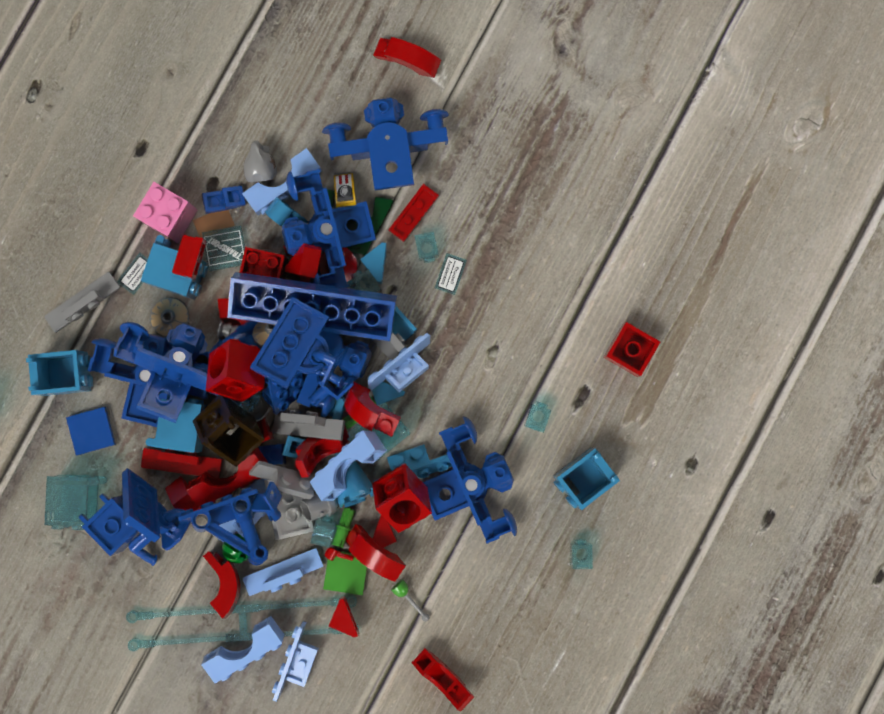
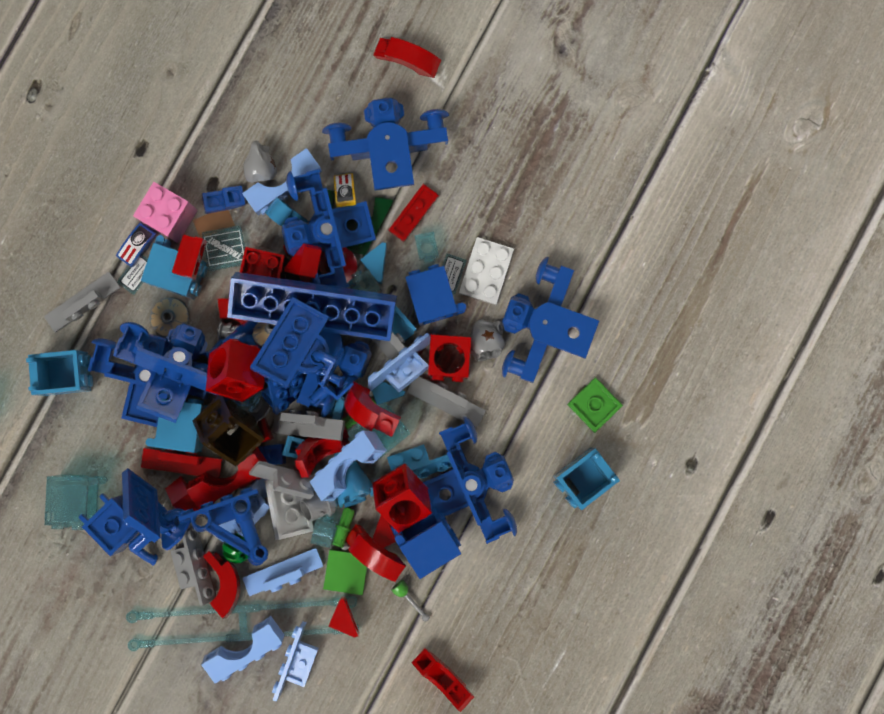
blue tile [66,407,116,456] -> none
blue bracket [251,482,282,522] -> none
red hand [324,547,354,561] -> none
clear light blue brick [524,401,551,433] -> none
clear light blue brick [570,539,593,569] -> none
red brick [603,322,661,377] -> none
none -> slope [116,222,157,267]
none -> light grey bracket [171,524,215,606]
none -> blue container [391,508,462,579]
none -> blue container [405,264,466,326]
none -> light grey bracket [407,377,486,427]
none -> red brick [428,334,471,382]
none -> white plate [459,237,514,305]
none -> light grey piece [470,319,504,361]
none -> blue piece [502,257,599,383]
none -> bright green tile [567,377,623,433]

